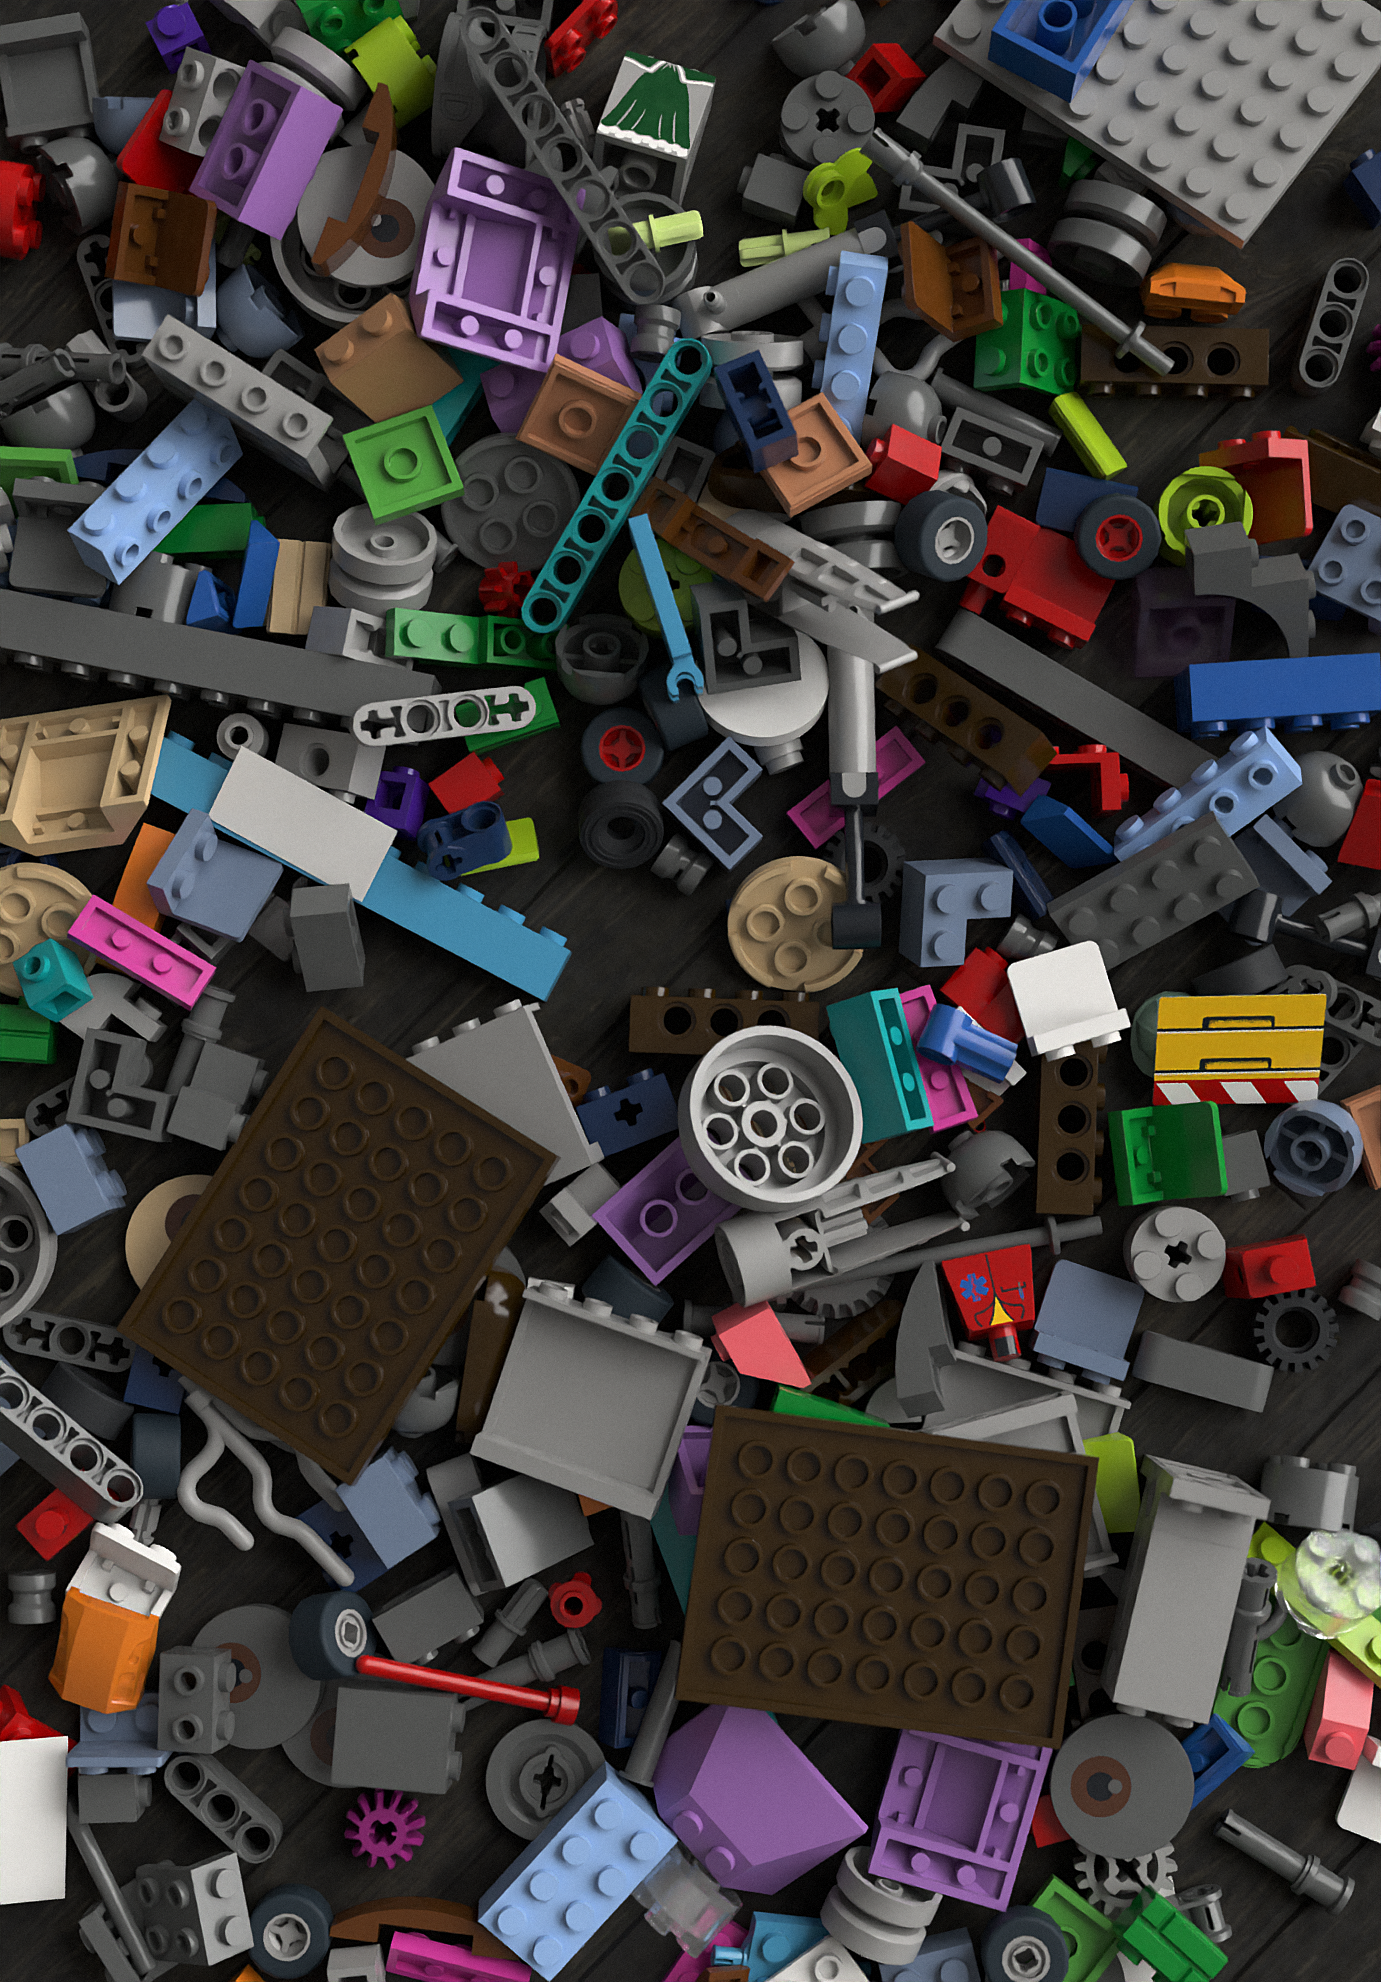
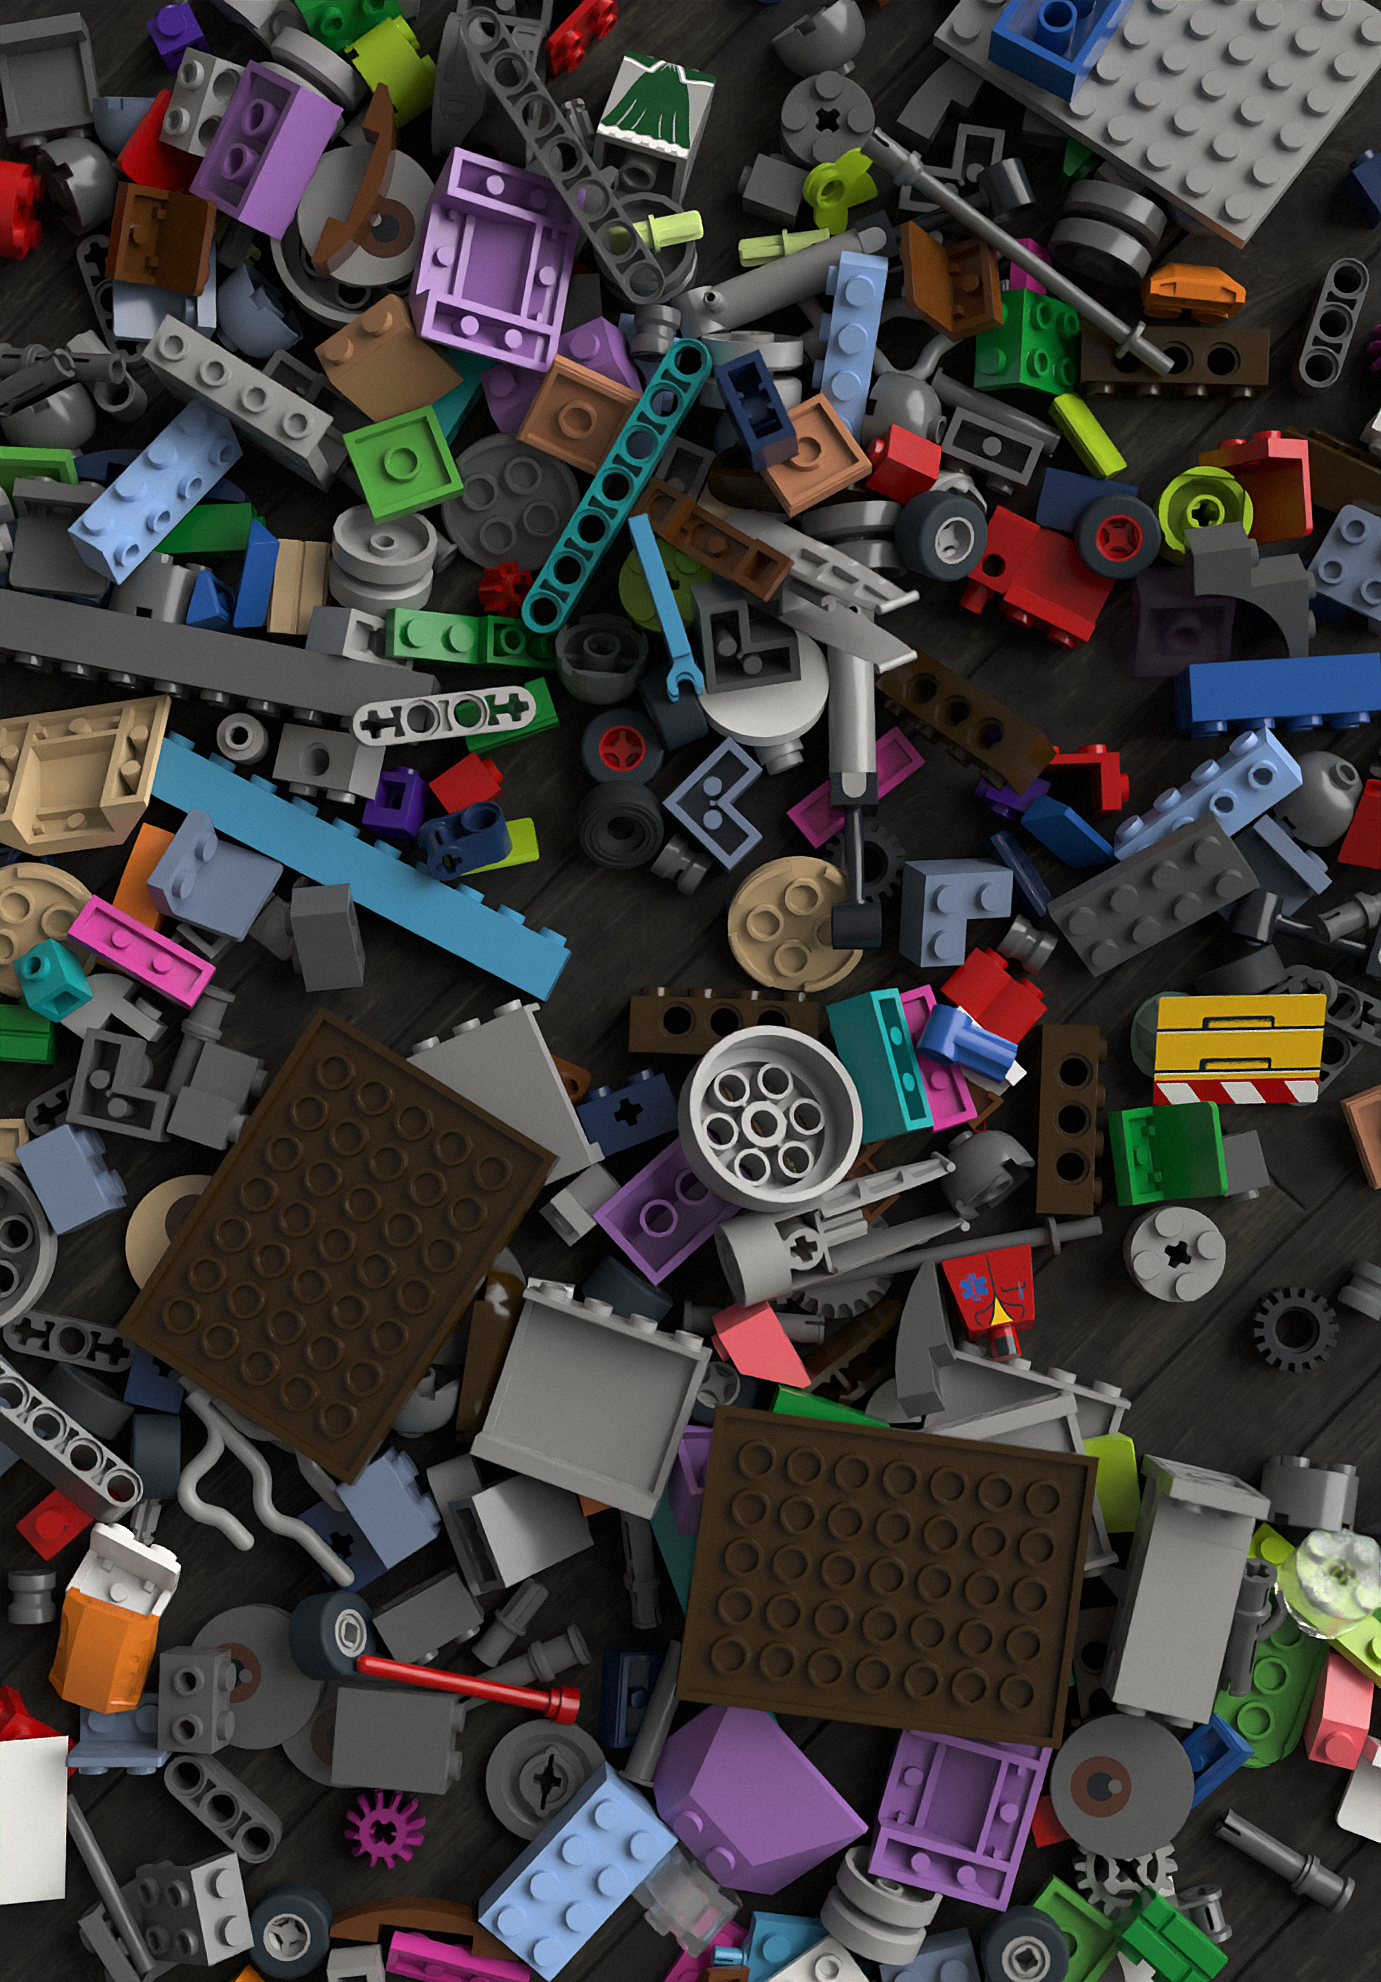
dark grey brick [78,1767,152,1824] -> none
white sticker [209,746,398,902] -> none
red brick [548,1571,602,1628] -> none
red brick [846,43,927,113] -> none
dark grey beam [934,608,1219,790] -> none
white bracket [1007,941,1131,1062] -> none
sand blue bracket [1027,1259,1144,1385] -> none
dark grey beam [1131,1330,1275,1413] -> none
red torso [1221,1233,1316,1299] -> none
sand blue cylinder [1264,1099,1364,1197] -> none

